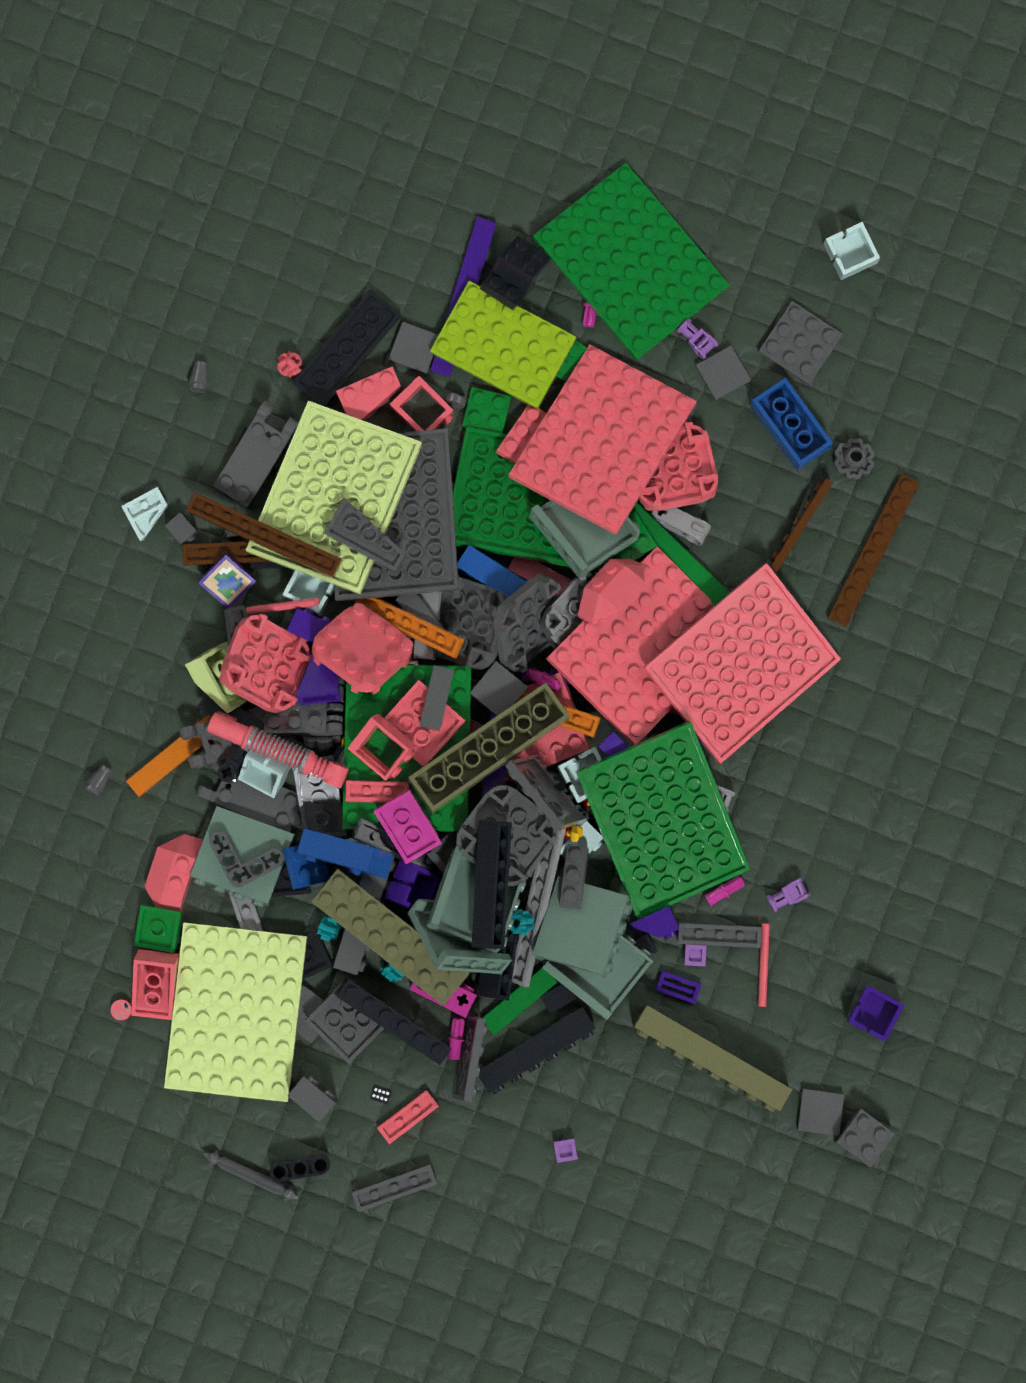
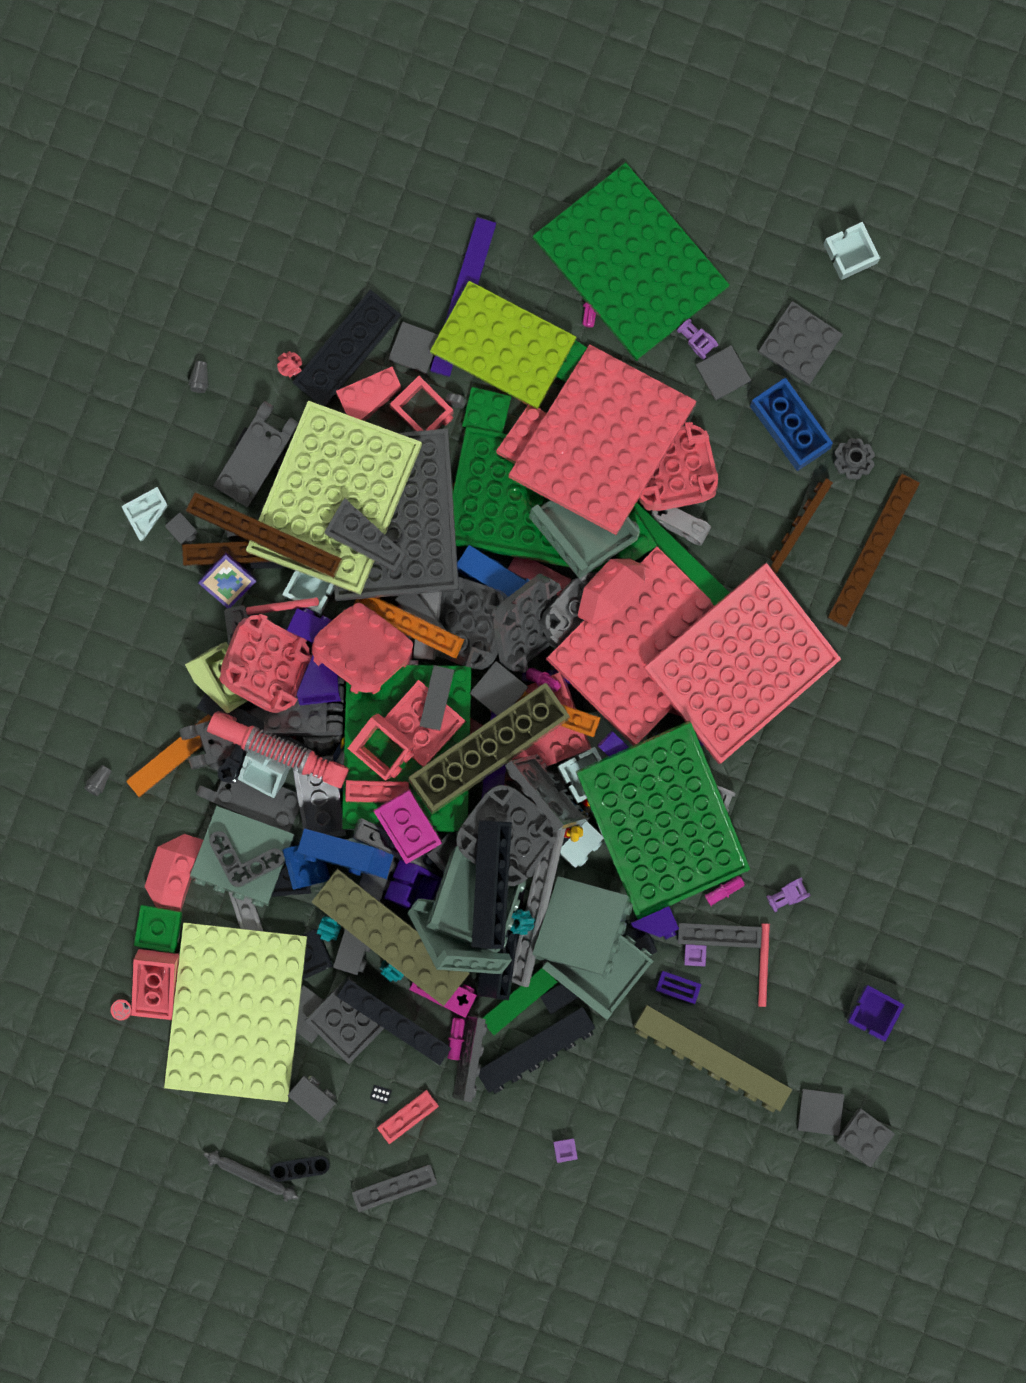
black bracket [480,236,551,311] -> none
dark grey plate [559,845,589,909] -> none

